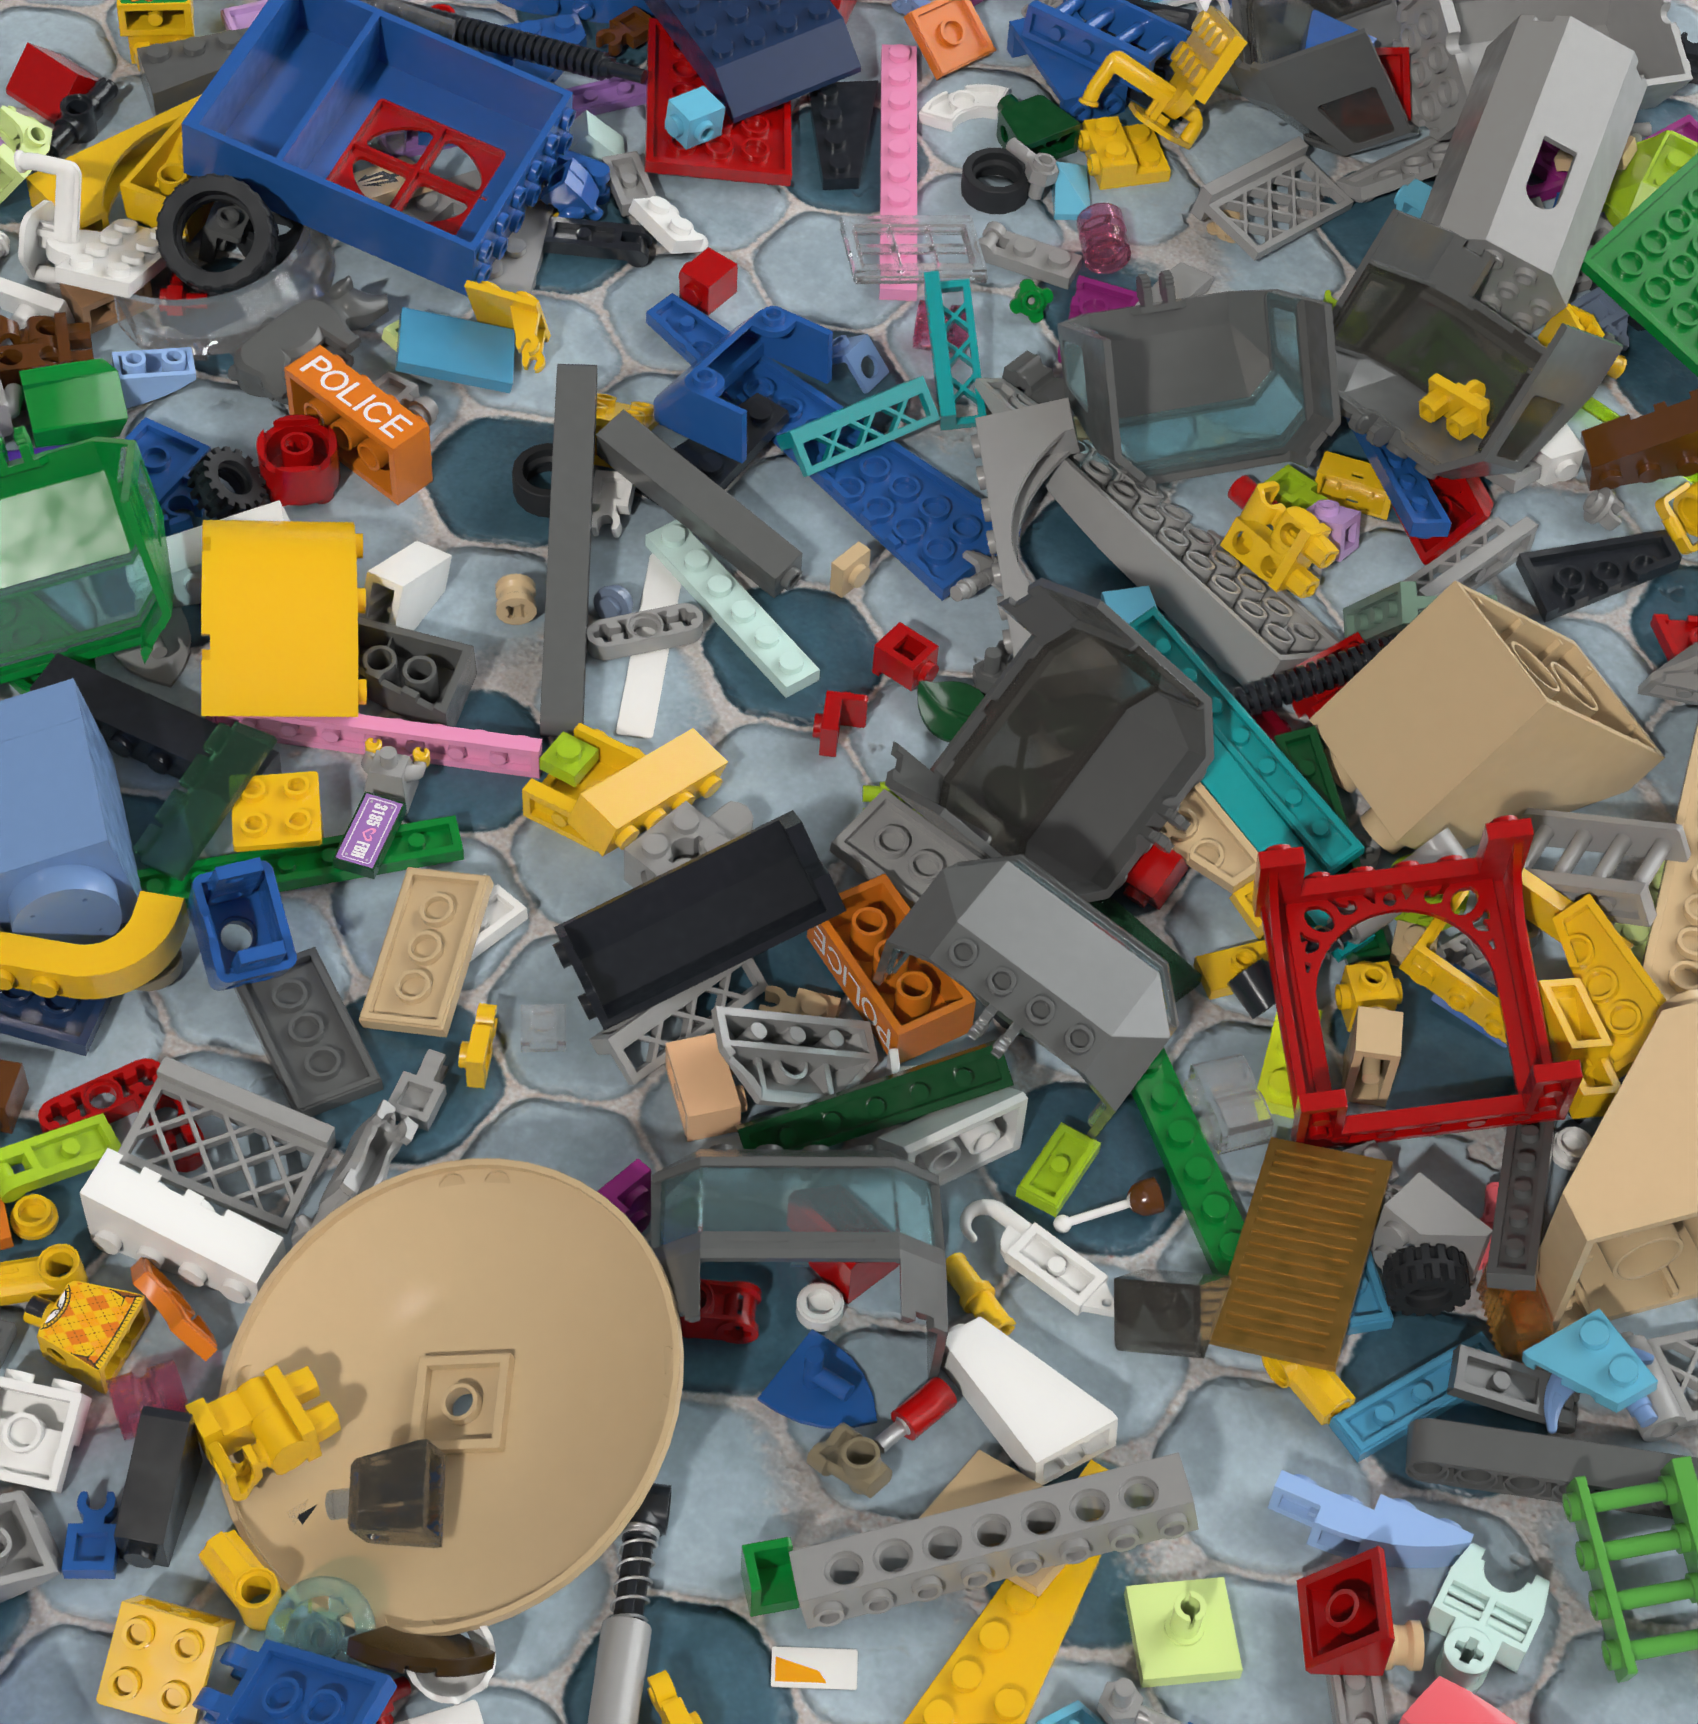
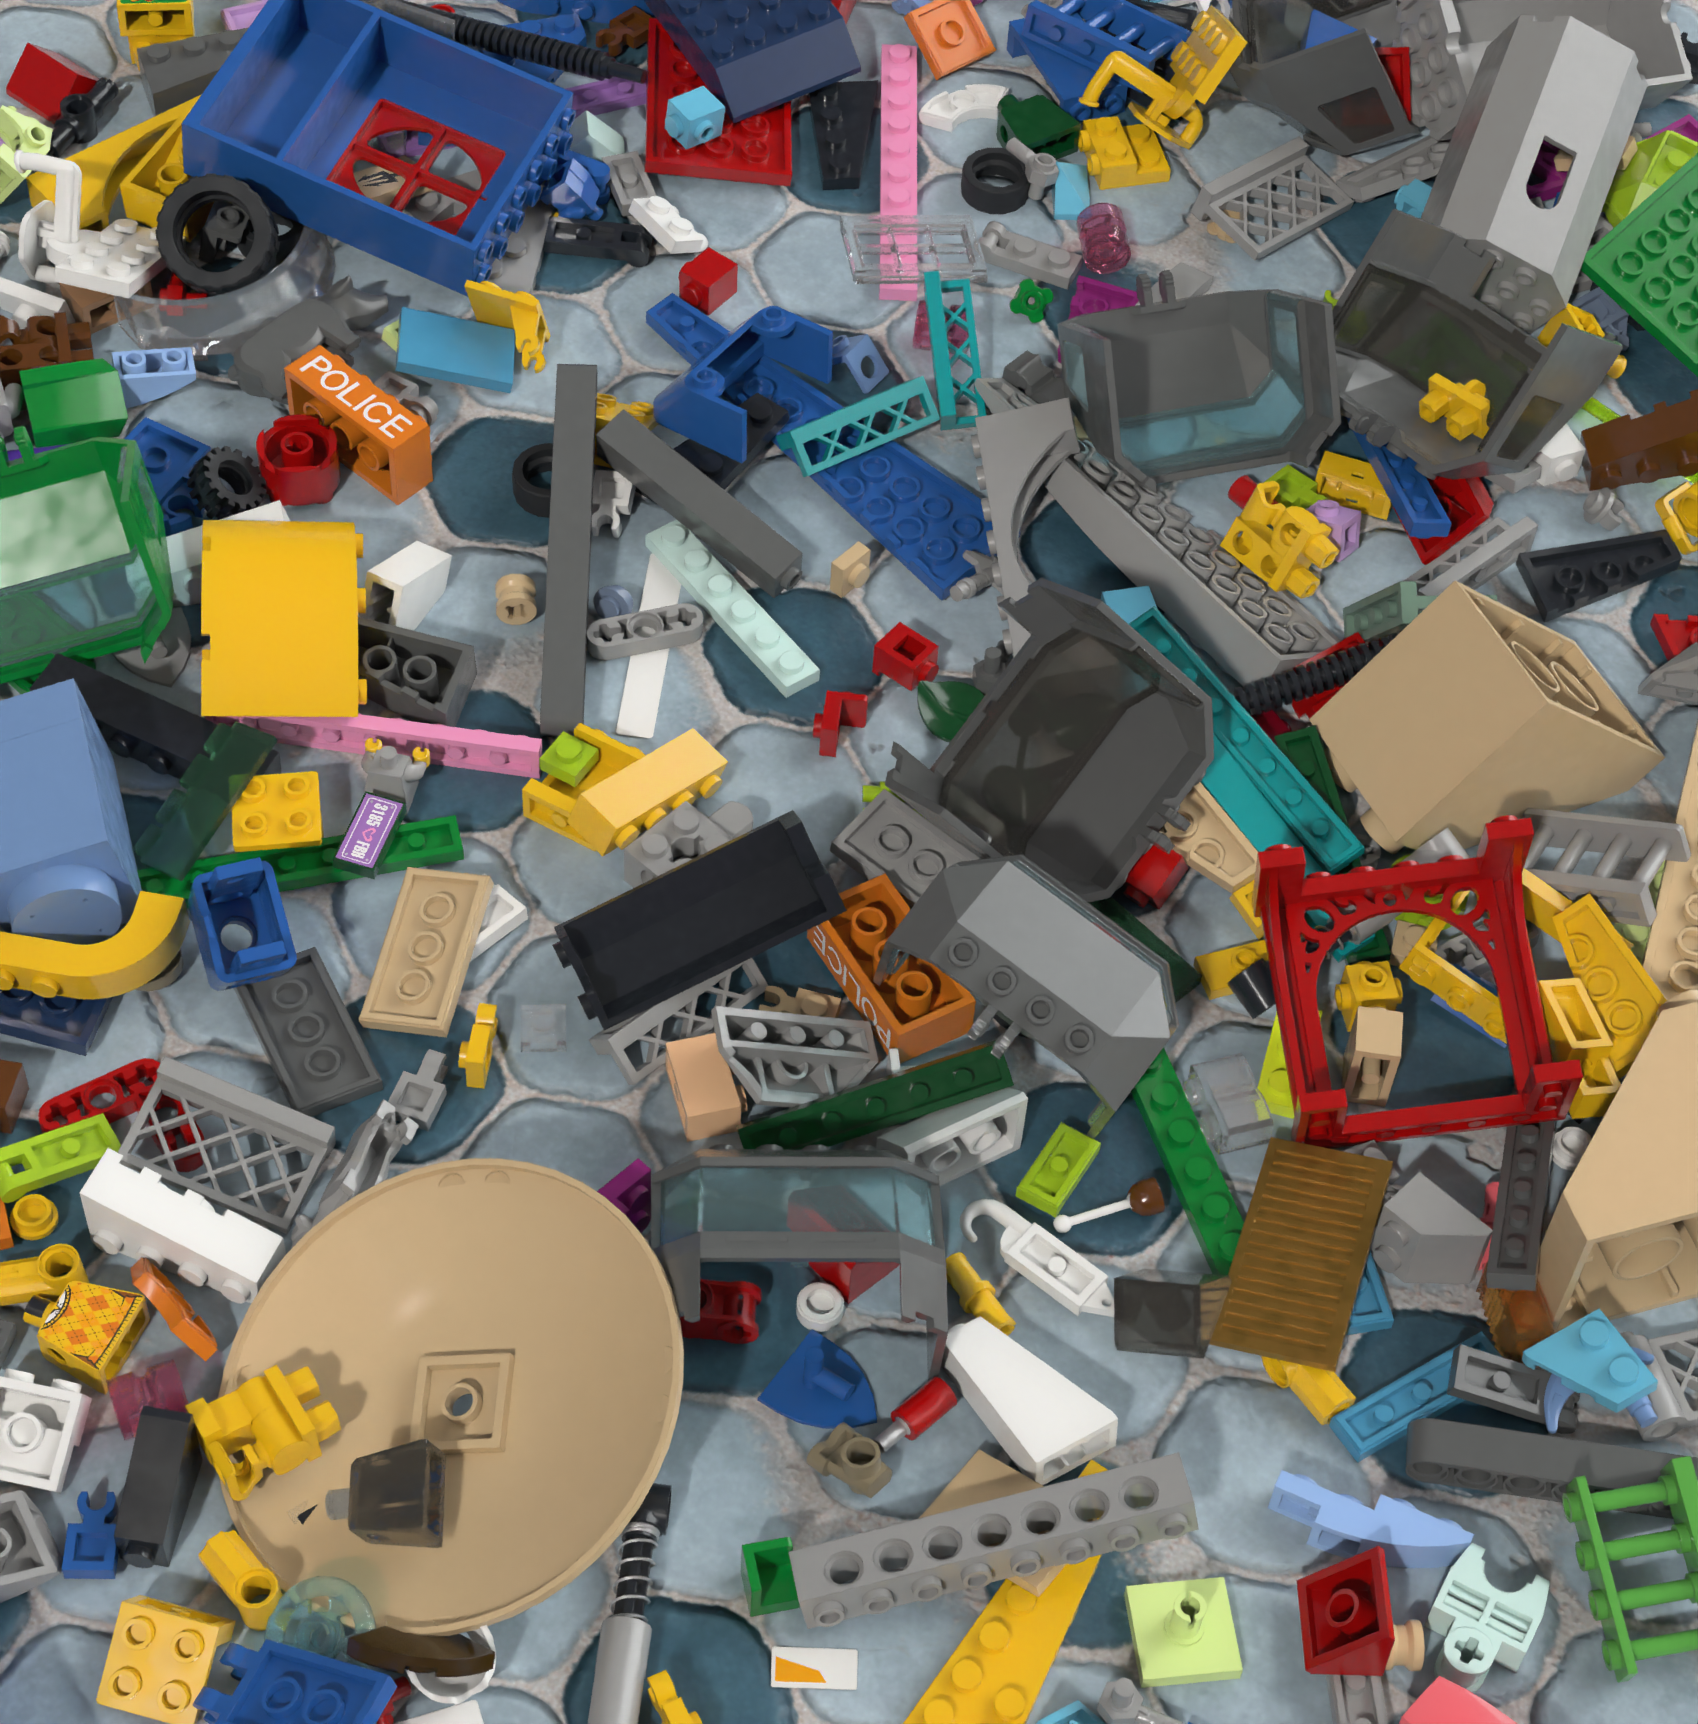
black tyre [1382,1244,1471,1316] -> none

